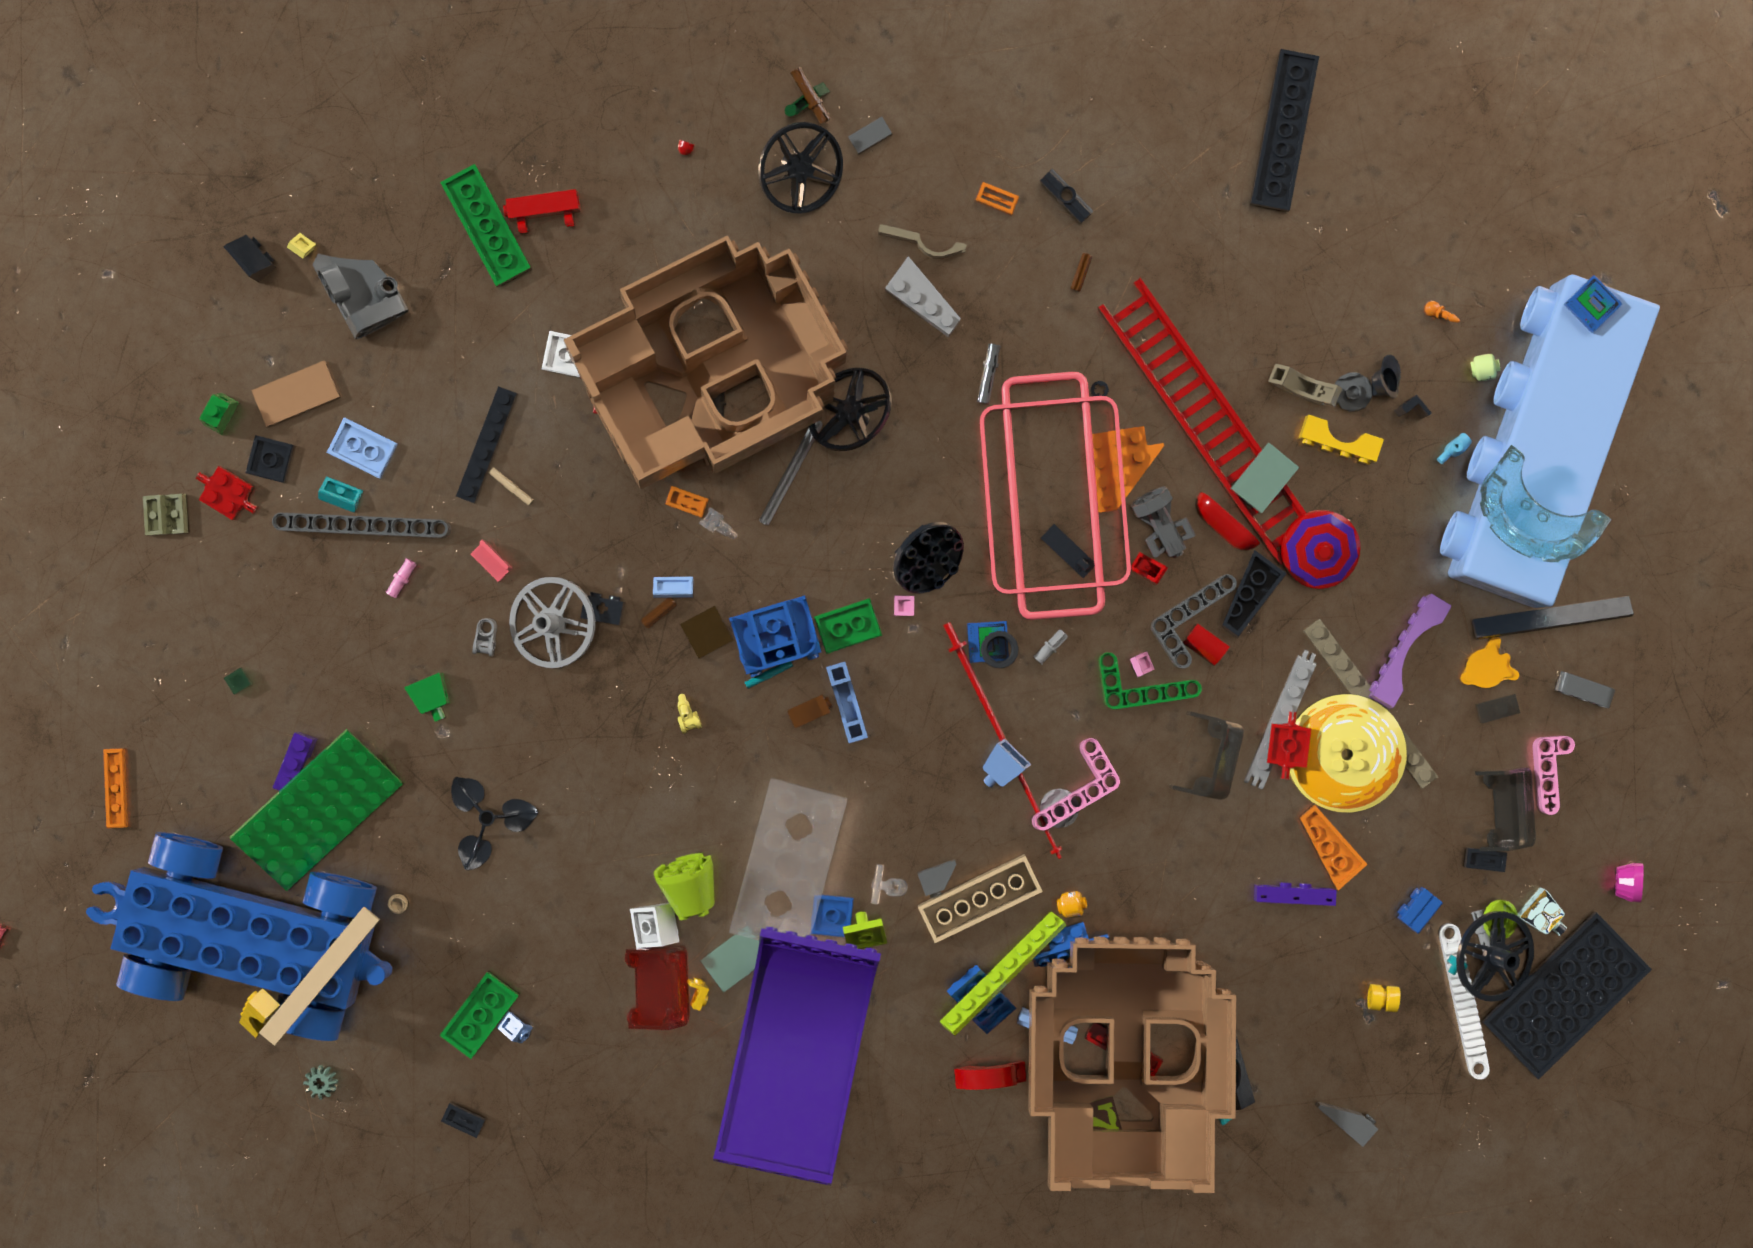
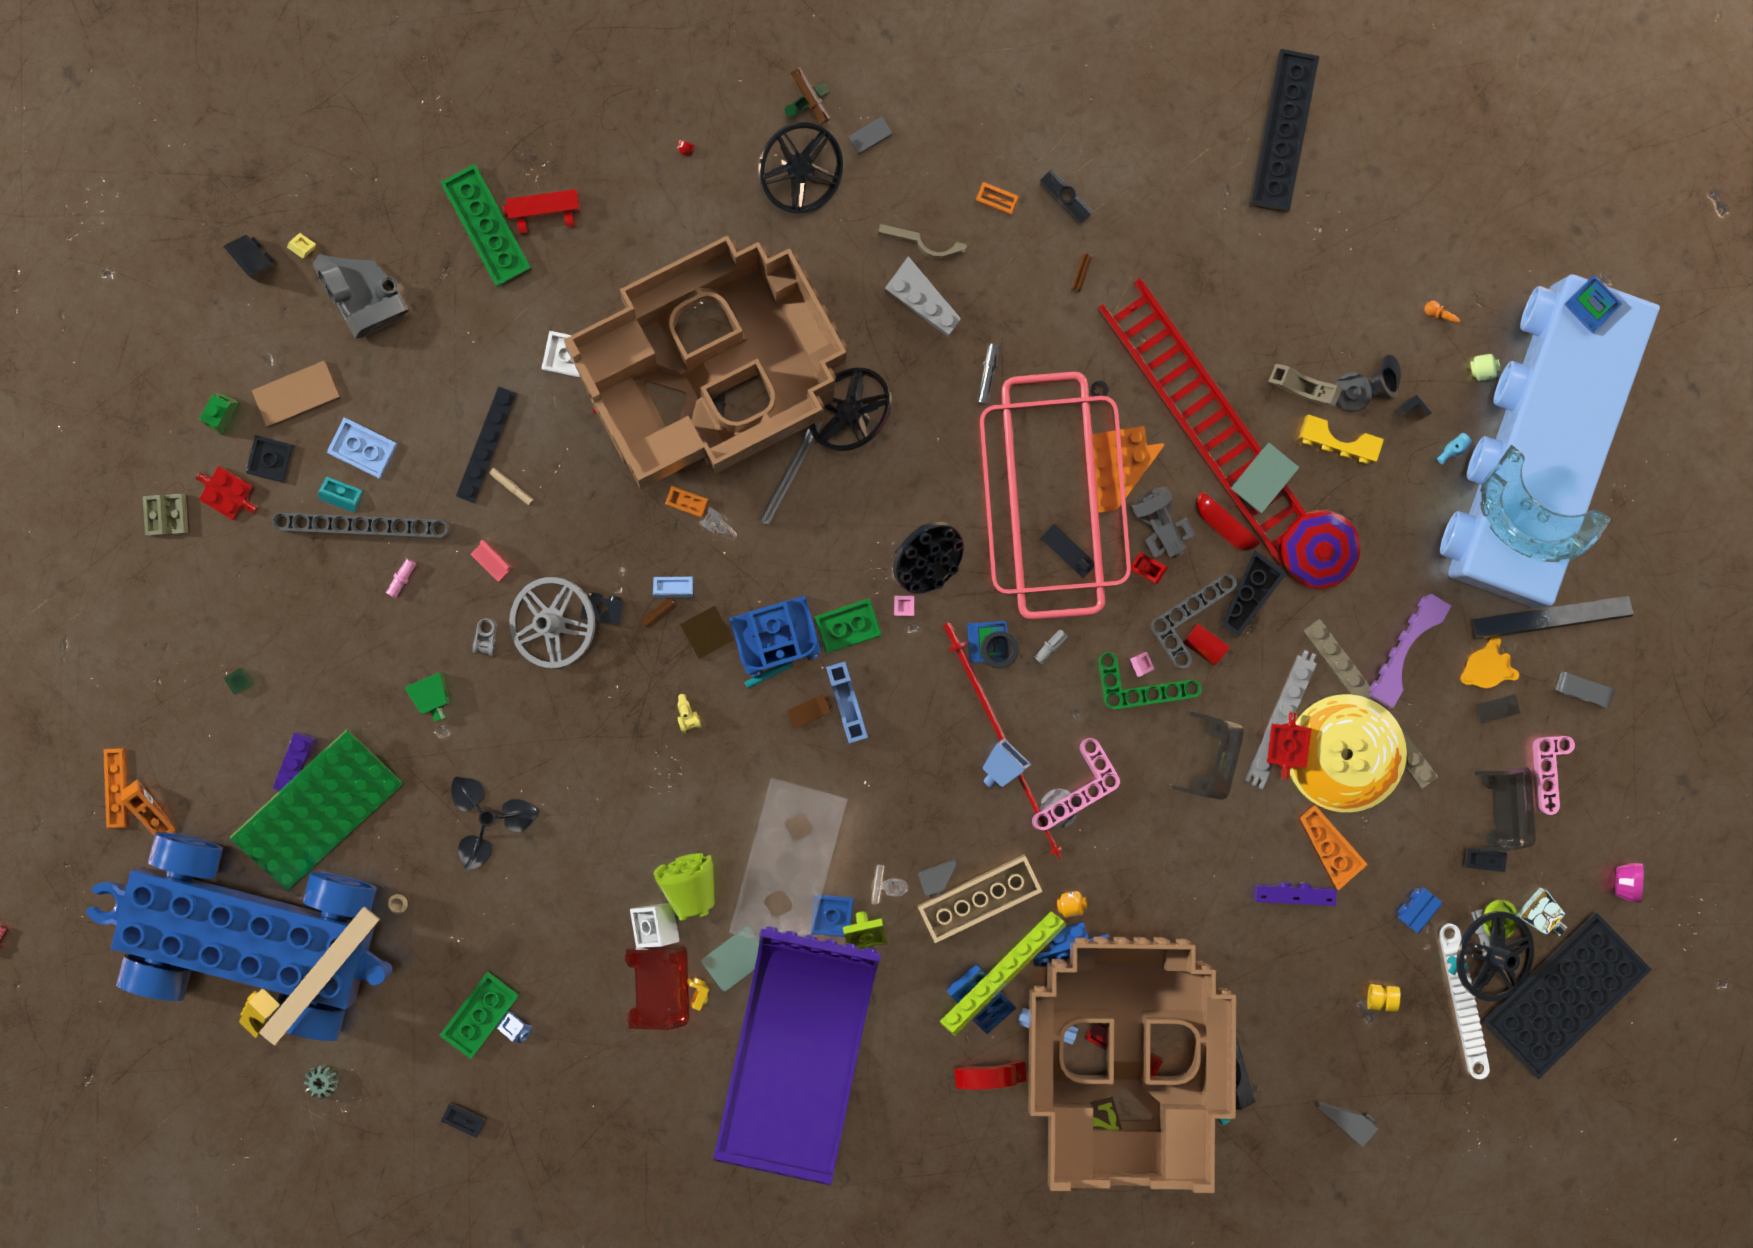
none -> orange slope [121,780,176,837]

